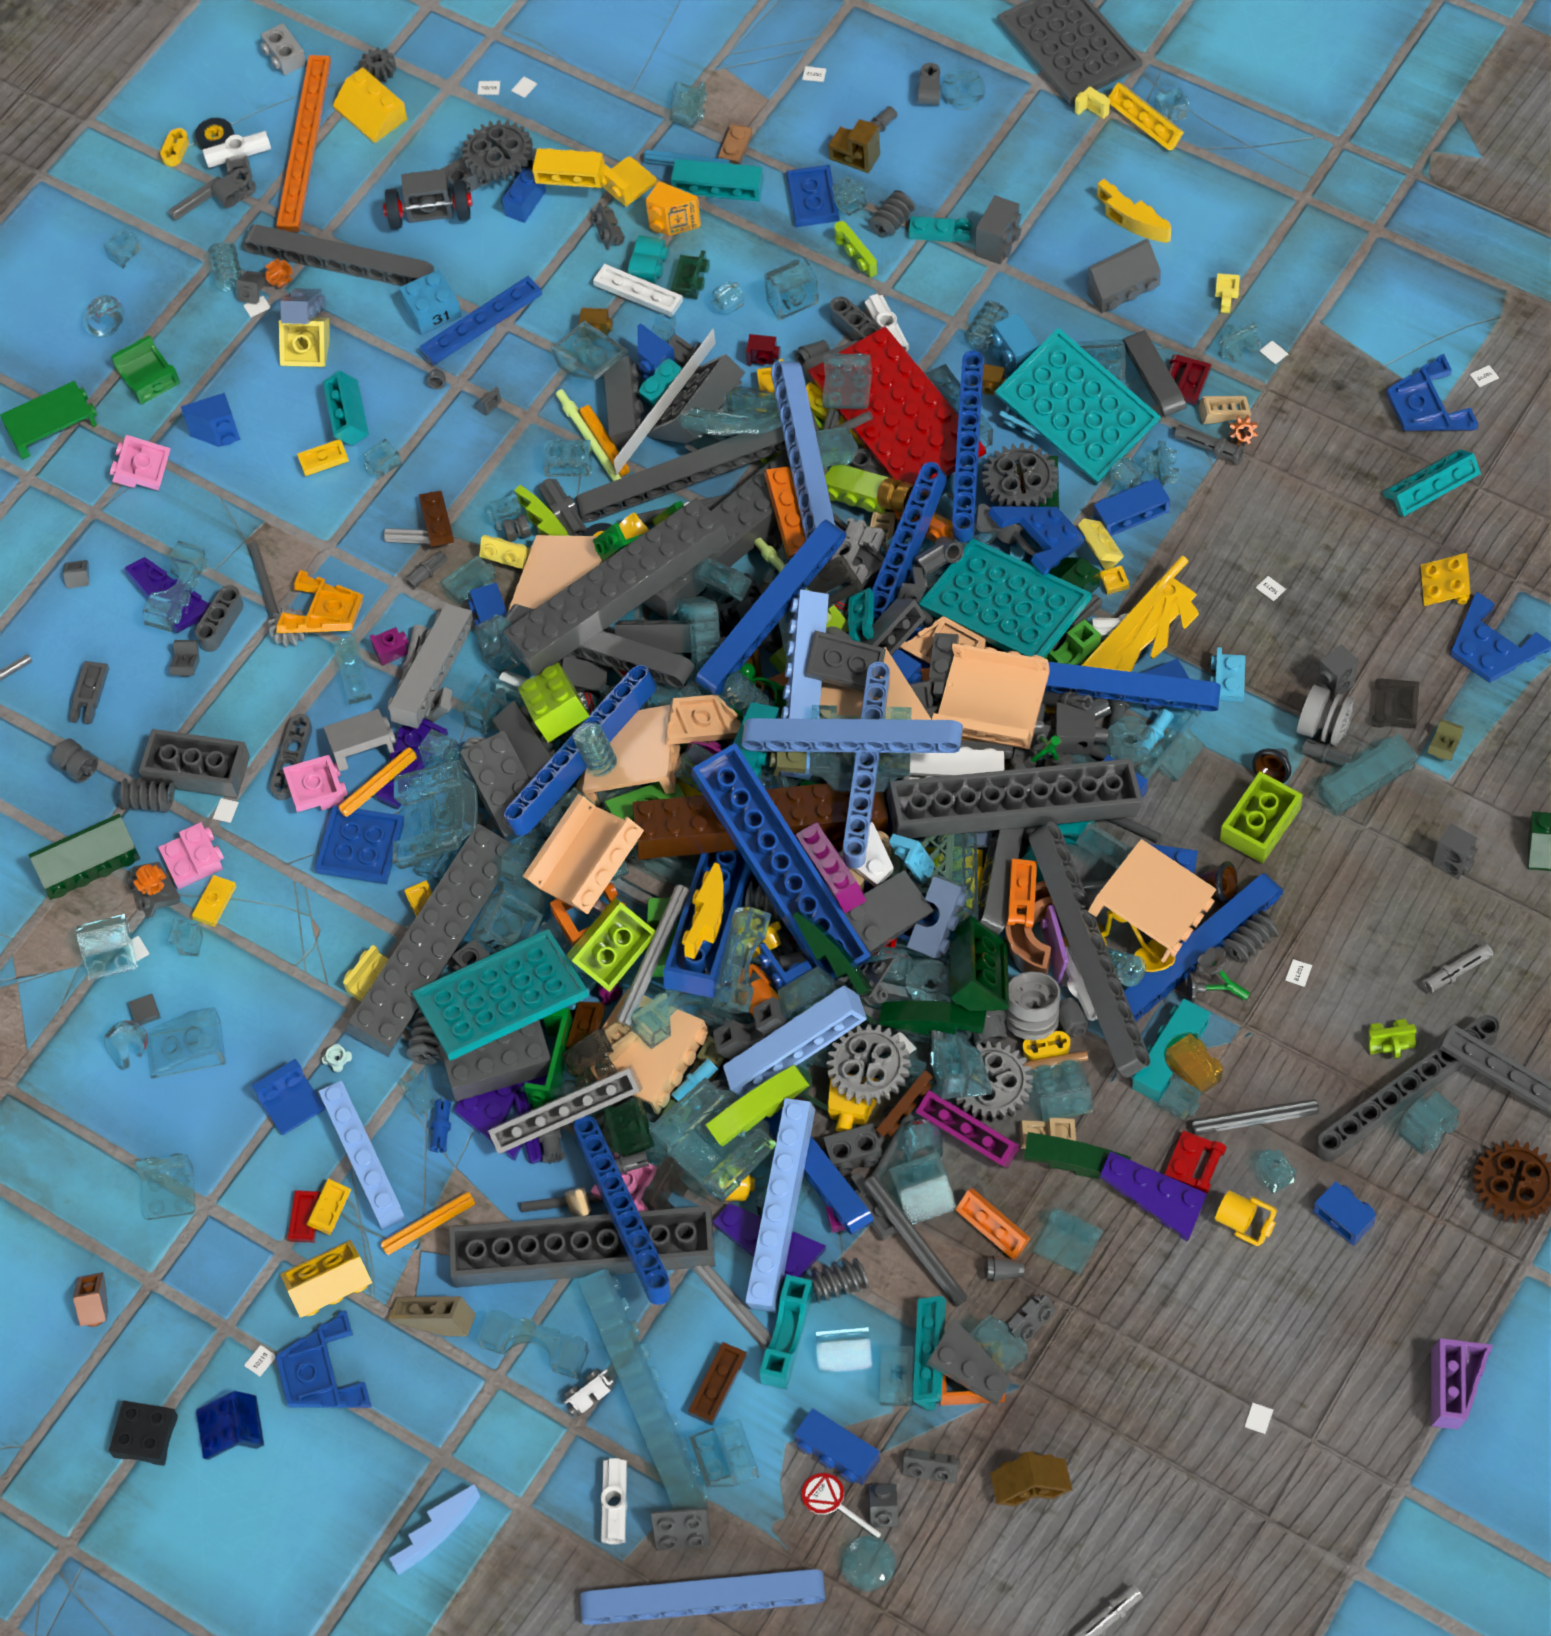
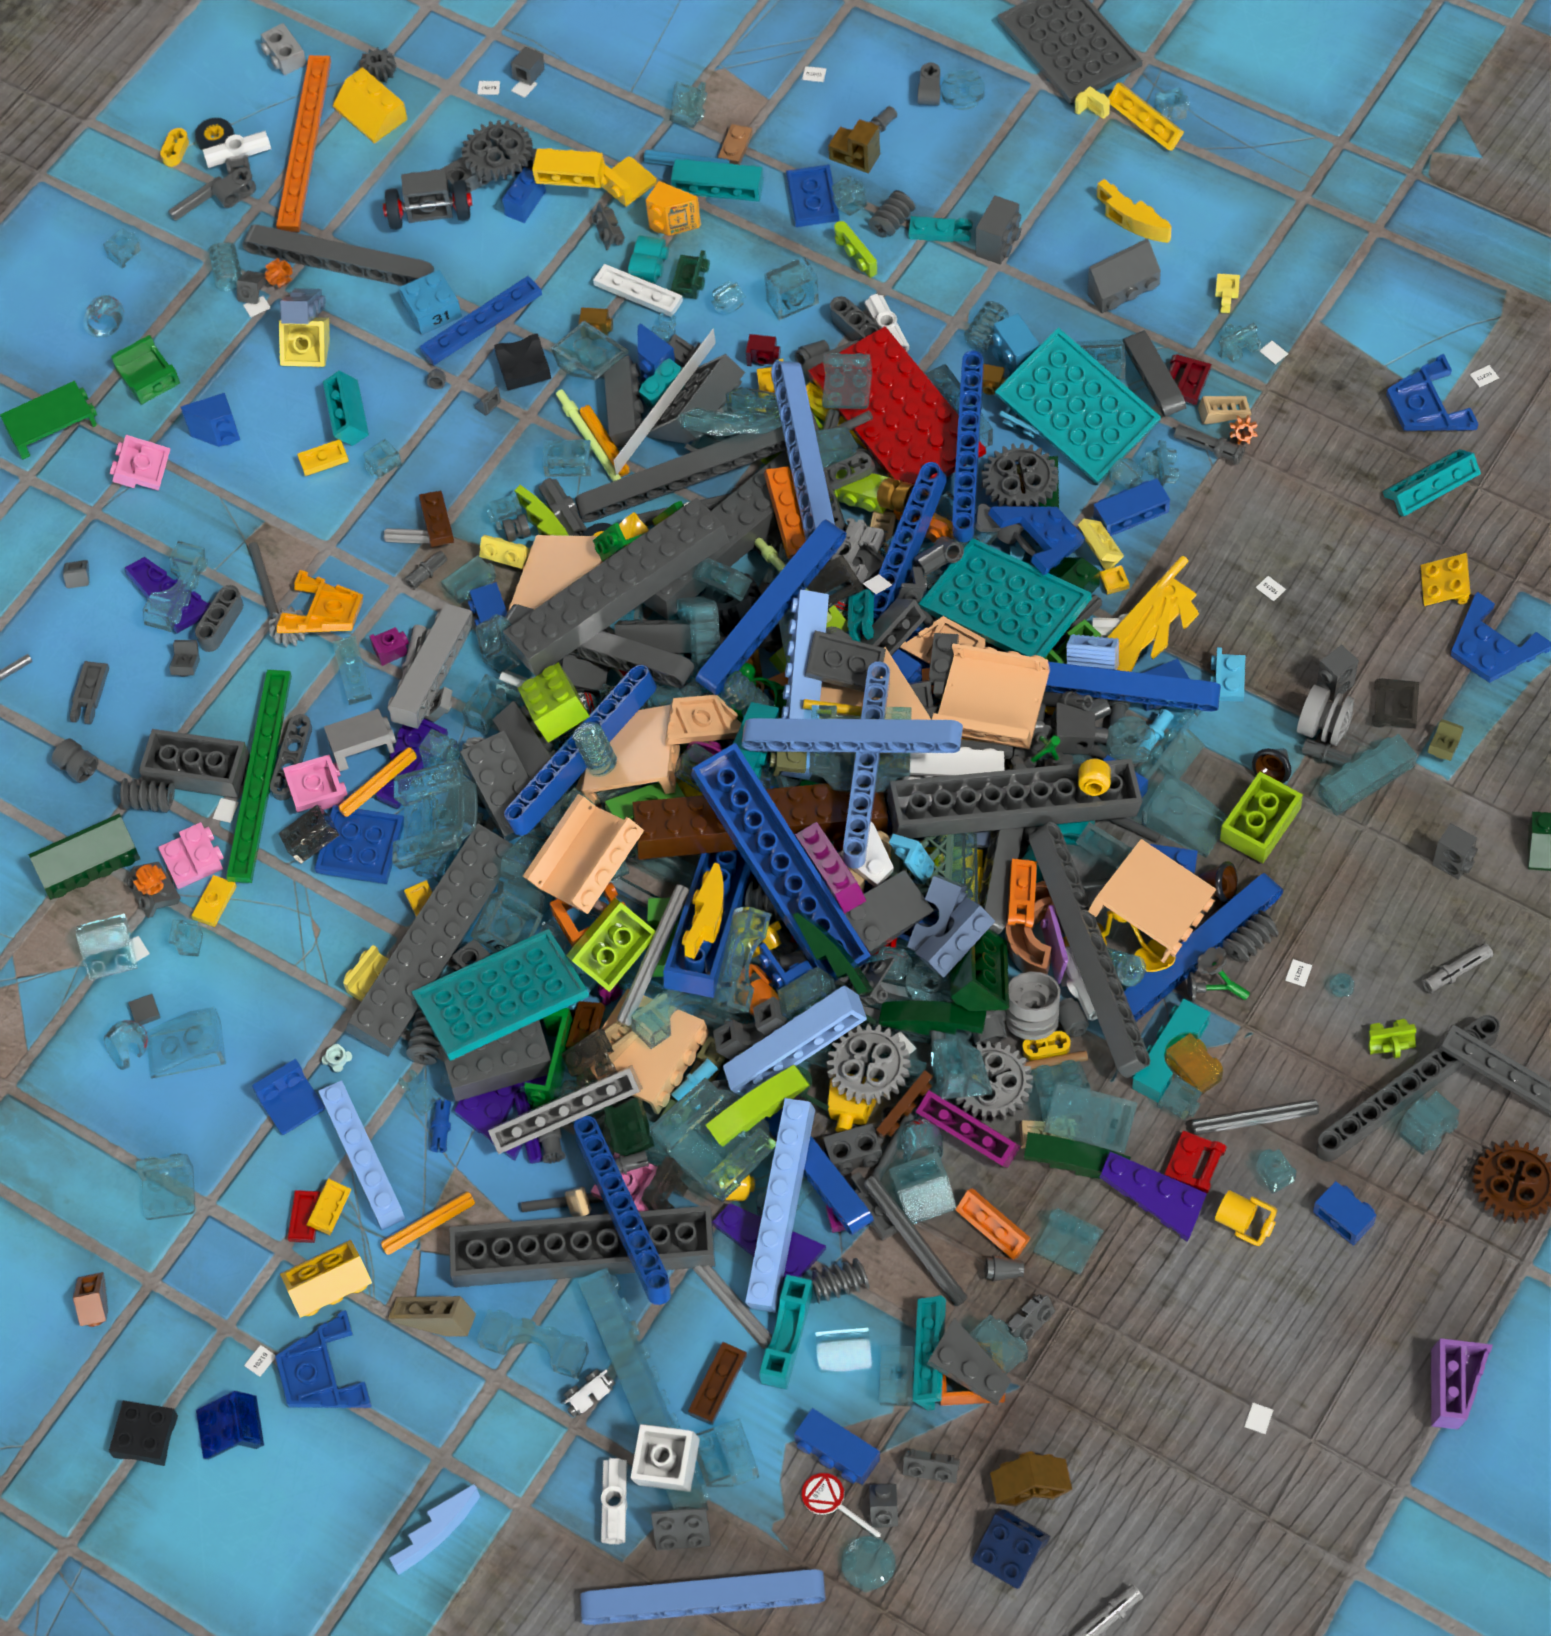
none -> green plate [226,669,292,883]
none -> clear smoke brick [278,805,340,864]
none -> black brick [494,333,551,391]
none -> dark grey brick [511,47,545,85]
none -> white brick [631,1424,700,1492]
none -> yellow bar [802,699,862,716]
none -> dark grey beam [823,453,875,530]
none -> white sticker [863,575,892,594]
none -> sand blue arch [915,897,995,978]
none -> dark blue bracket [972,1509,1051,1589]
none -> clear light blue slope [1043,1081,1138,1153]
none -> light blue brick [1067,634,1119,670]
none -> yellow head [1078,759,1111,796]
none -> clear light blue slope [1141,774,1228,858]
none -> clear light blue plate [1329,973,1355,997]

